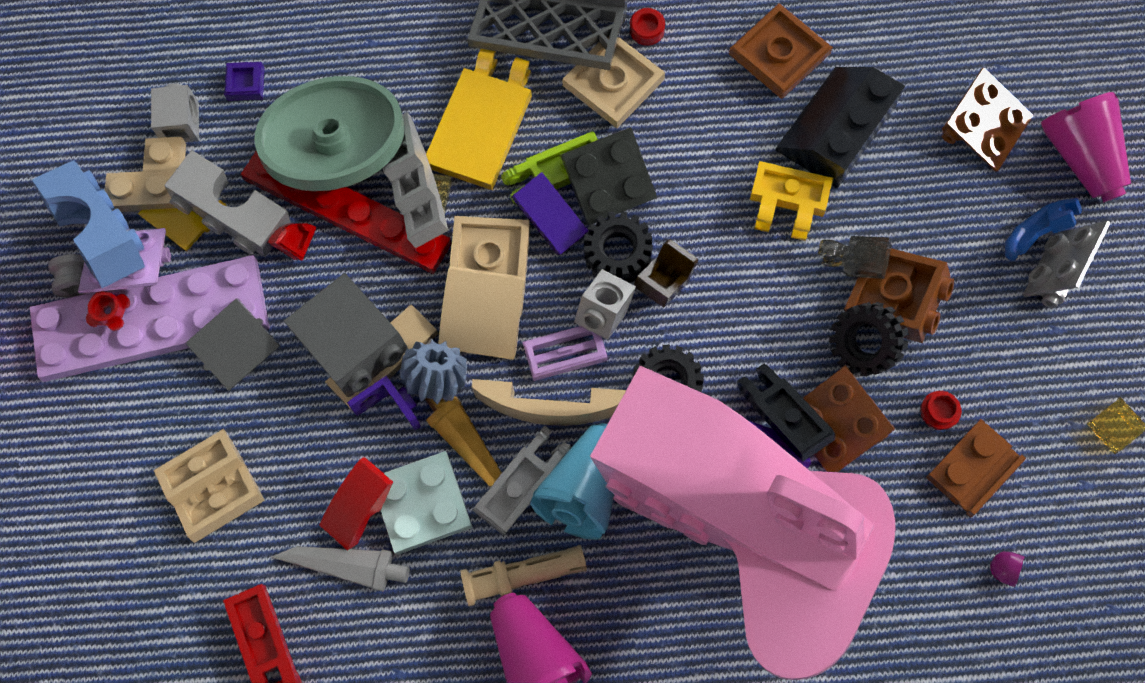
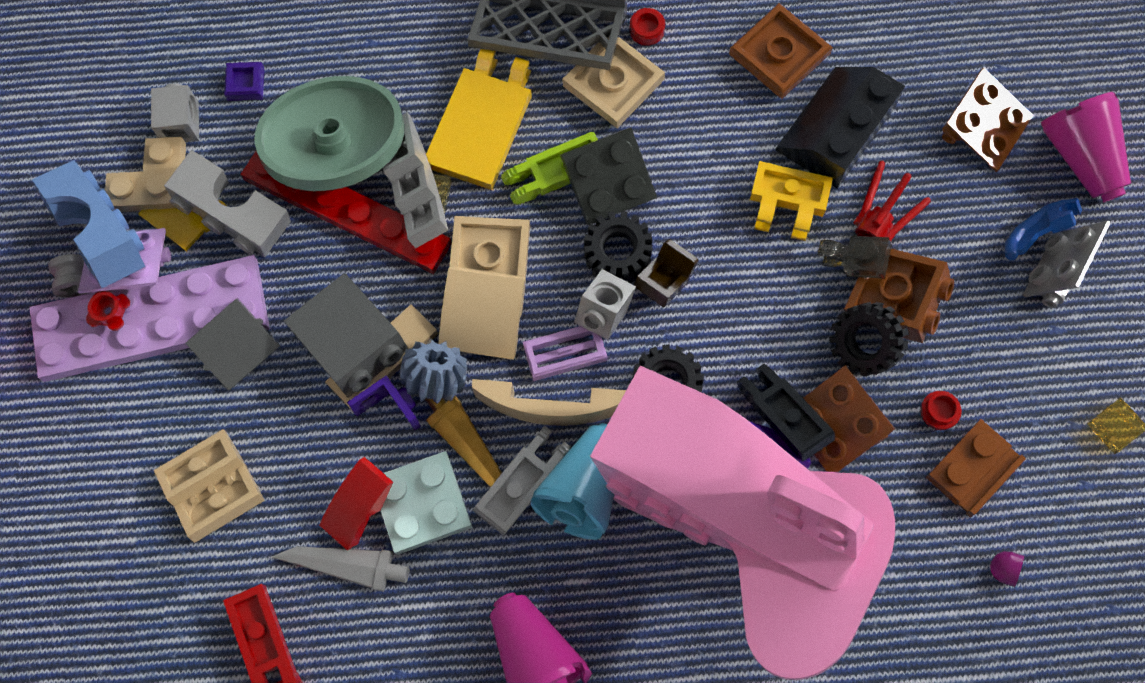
red tile [267,223,317,261] -> none
tan pin [460,545,587,607] -> none
dark purple tile [511,172,588,255] -> none
none -> red plant [853,160,931,246]

